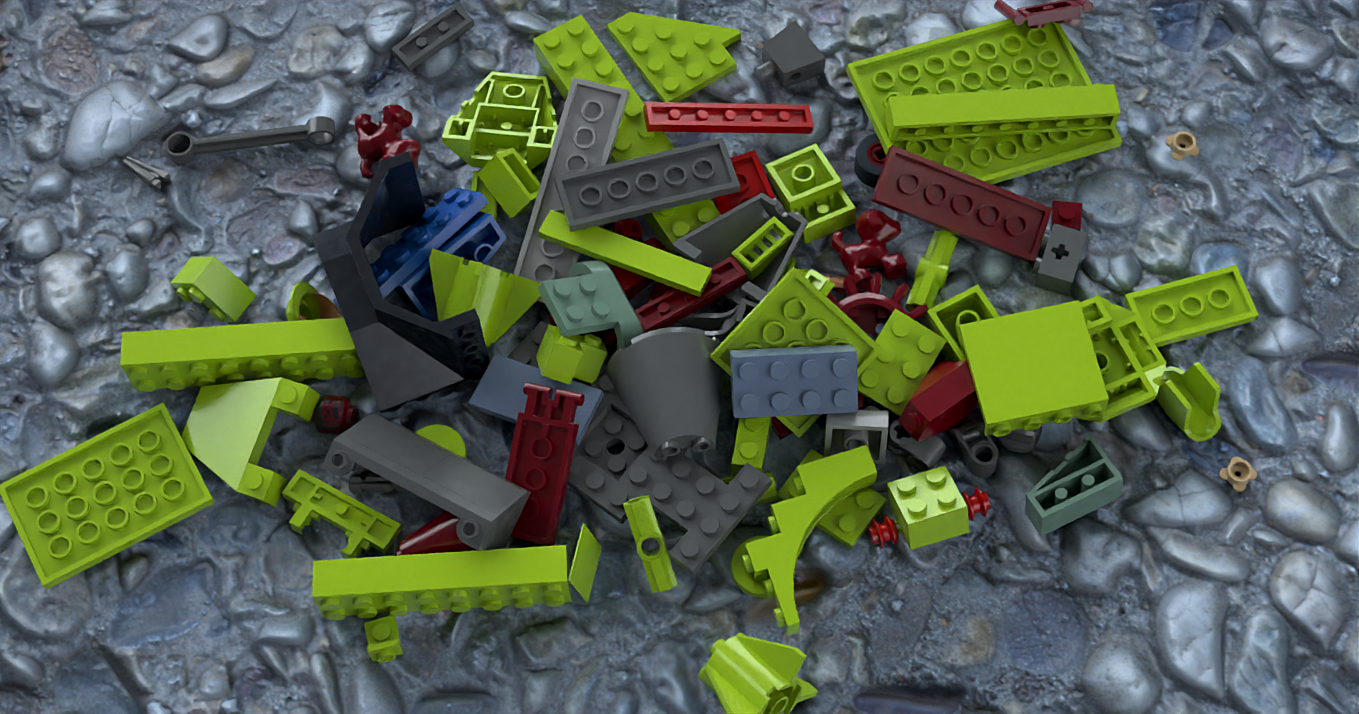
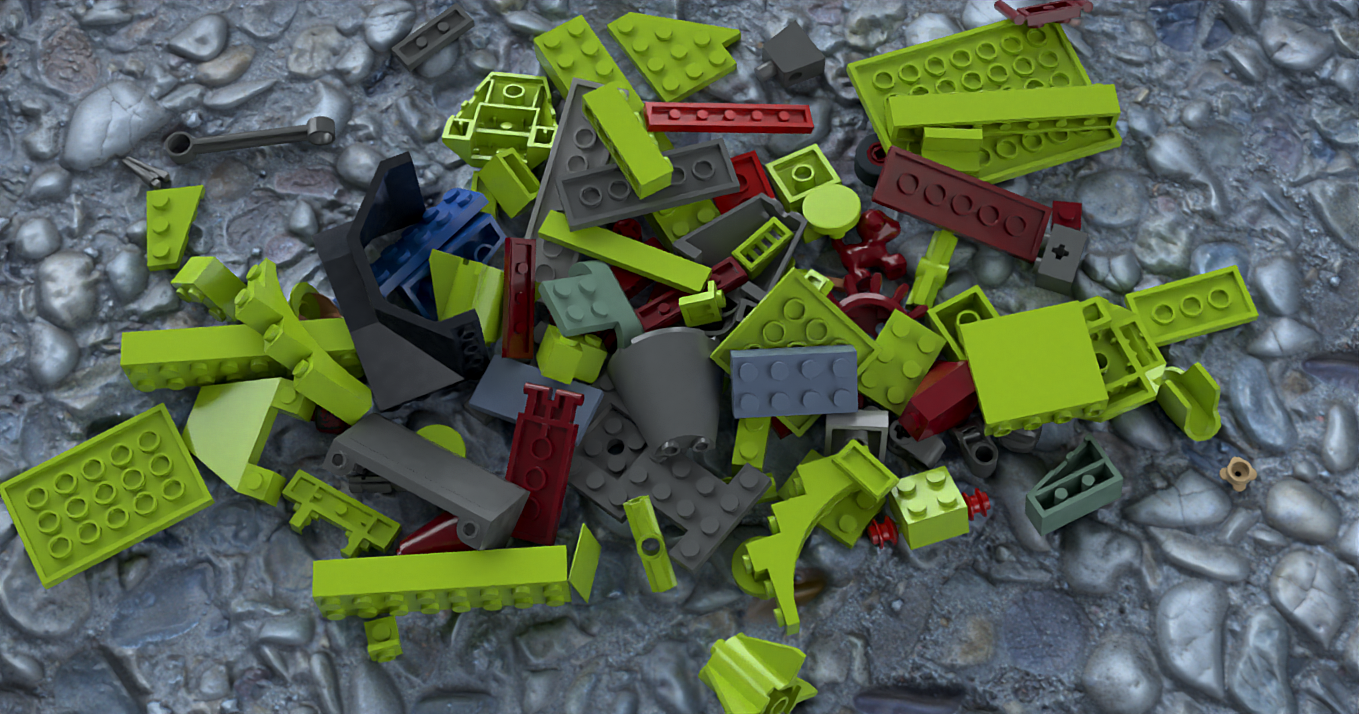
dark red animal [354,105,421,179] -> none
tan plate [1166,131,1199,161] -> none
none -> lime wing [146,185,206,272]
none -> lime arch [234,258,372,426]
none -> dark red tile [502,237,536,359]
none -> lime brick [582,81,674,200]
none -> lime bracket [679,280,726,327]
none -> lime tile [802,184,861,239]
none -> lime tile [832,438,899,503]
none -> lime panel [920,127,983,174]

